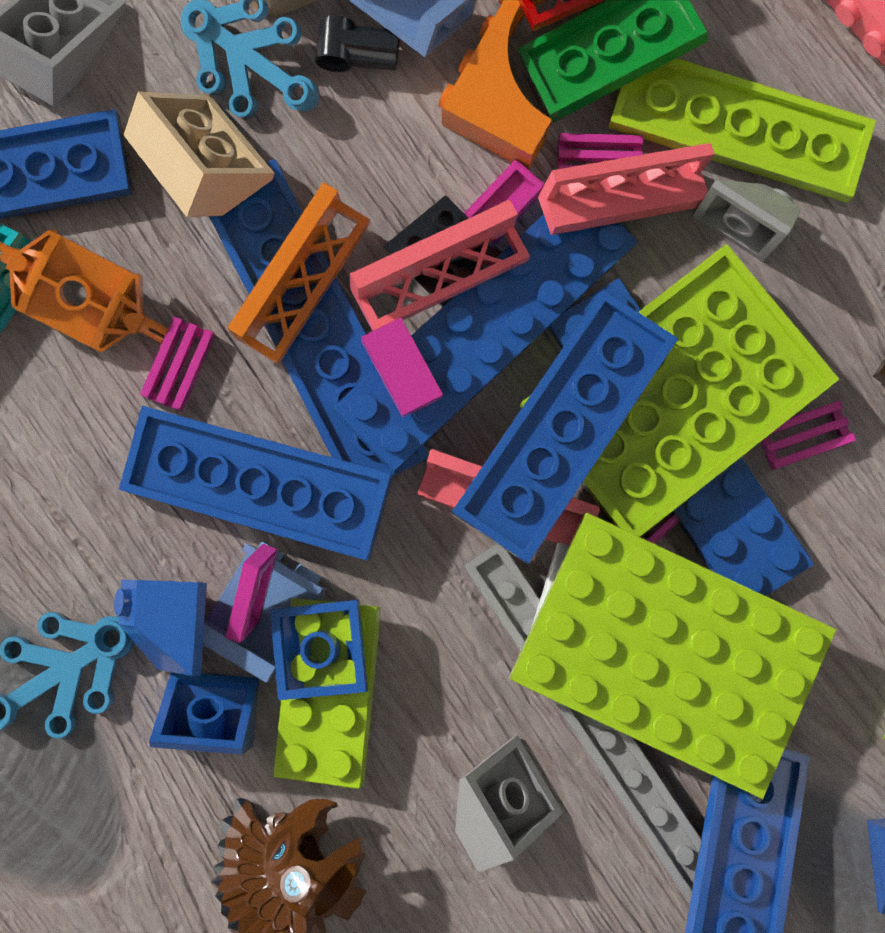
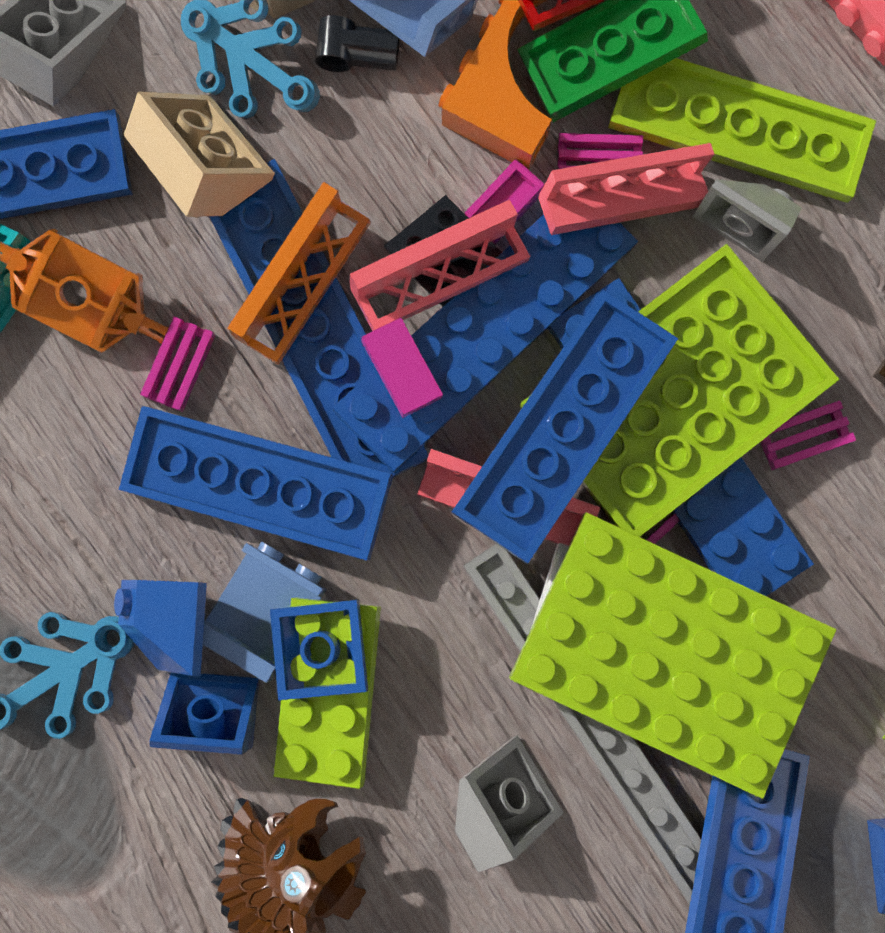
dark pink tile [225,544,278,644] -> none

